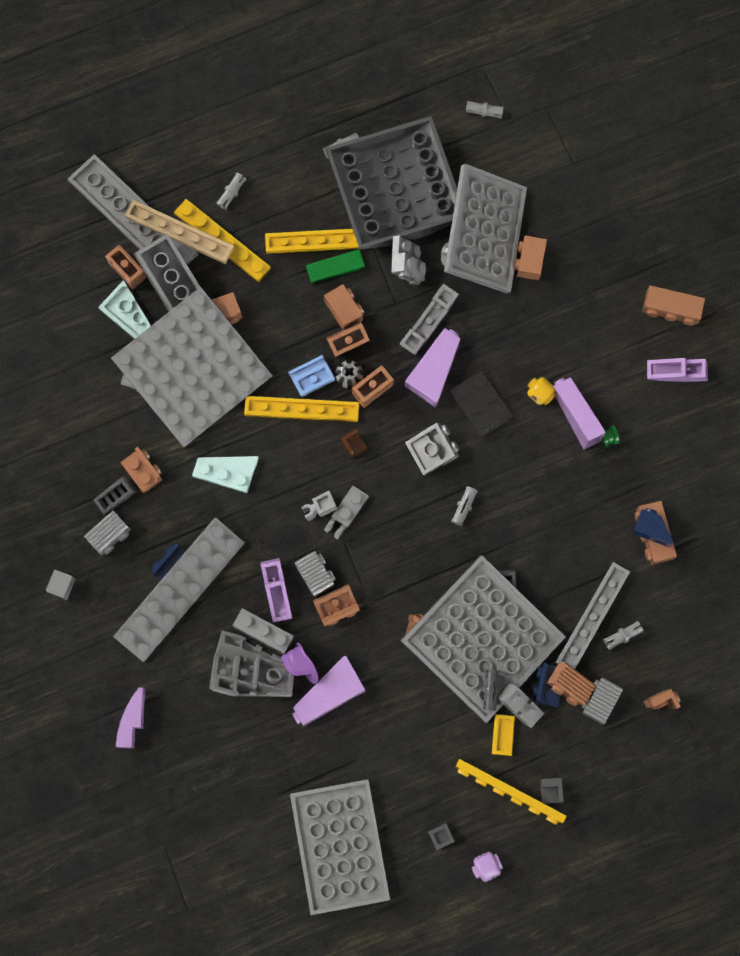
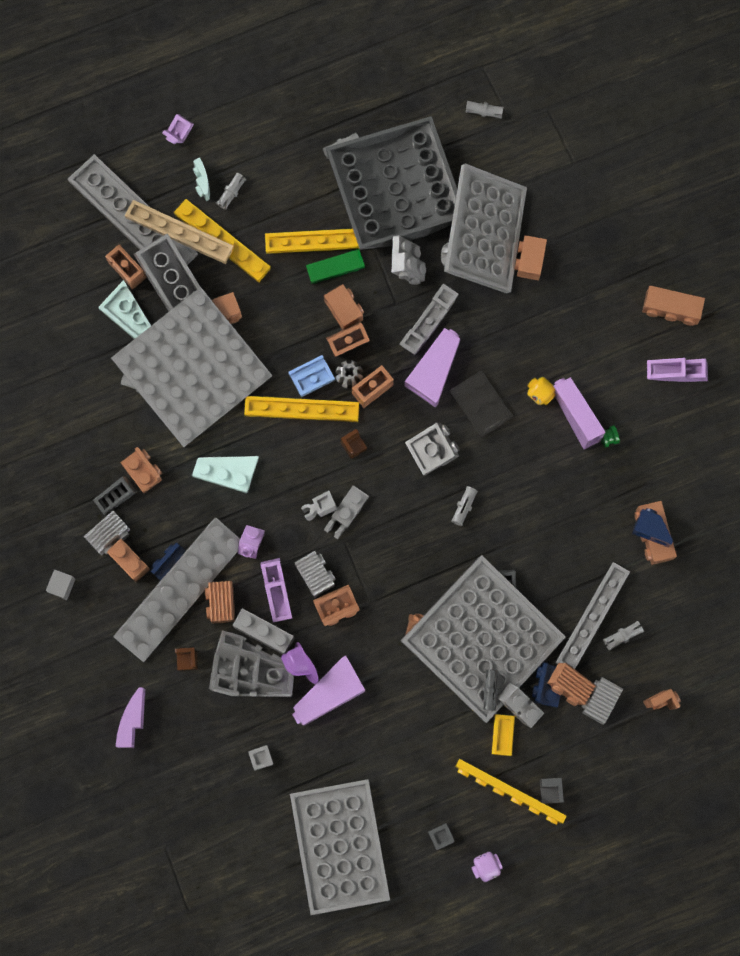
none -> nougat brick [107,539,150,582]
none -> lavender bracket [162,114,194,144]
none -> reddish brown panel [175,648,198,671]
none -> light aqua slope [193,157,210,201]
none -> nougat brick [205,581,235,624]
none -> lavender bracket [238,525,265,559]
none -> light grey plate [248,745,273,771]

